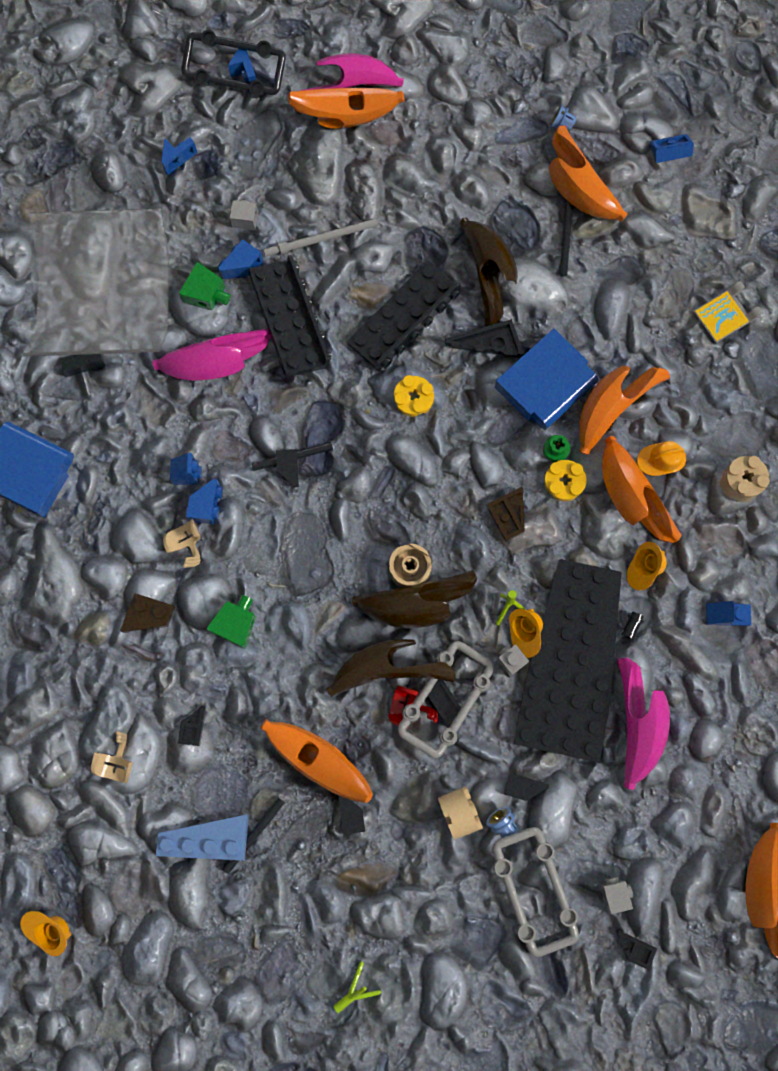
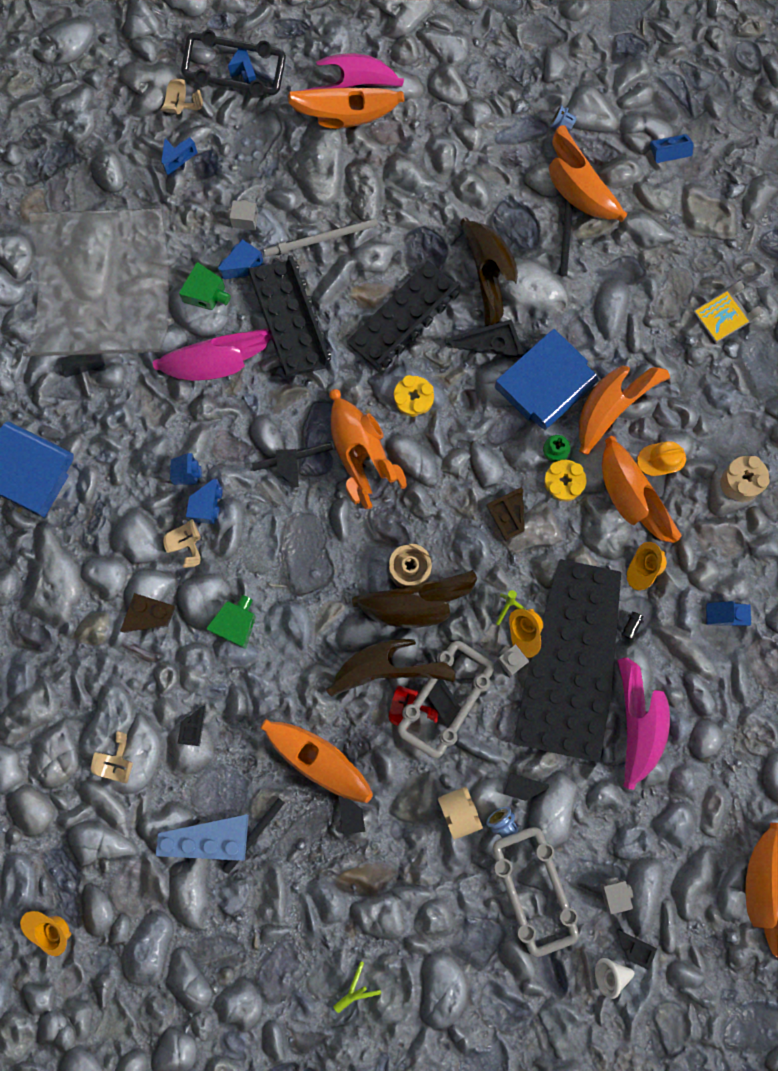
none -> tan helmet [160,79,203,114]
none -> orange piece [329,389,407,509]
none -> white hat [595,958,635,999]

